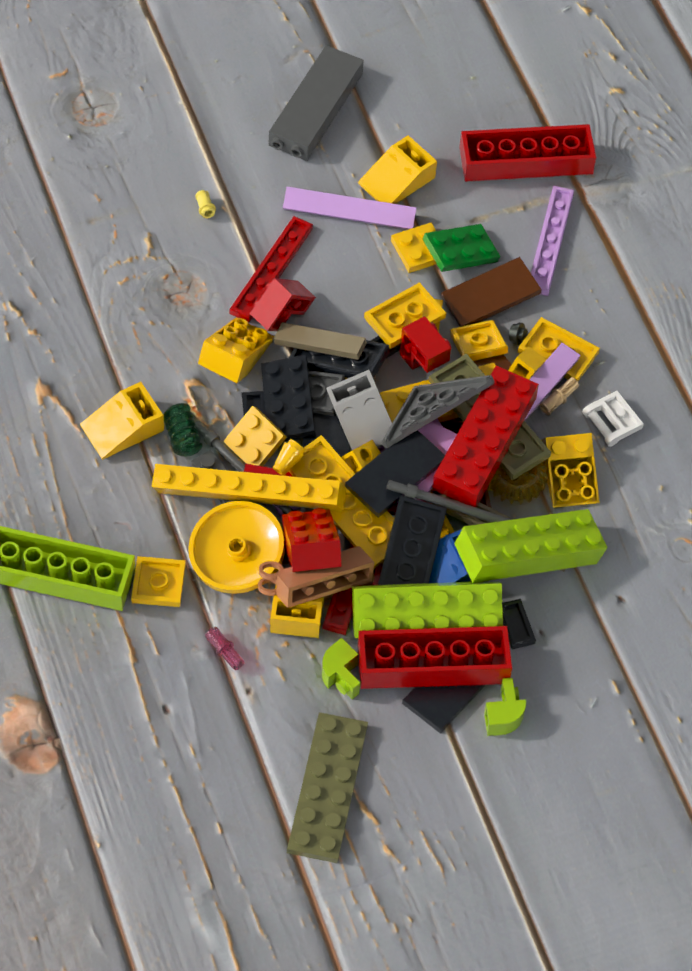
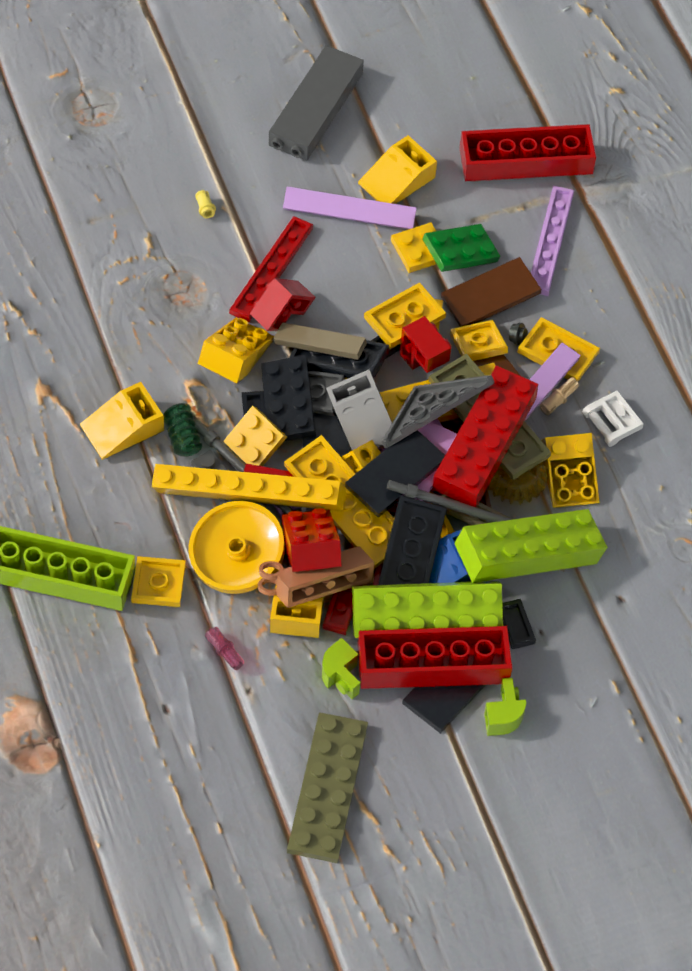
yellow cone [272,439,306,476] -> none
yellow brick [508,346,546,379] -> none

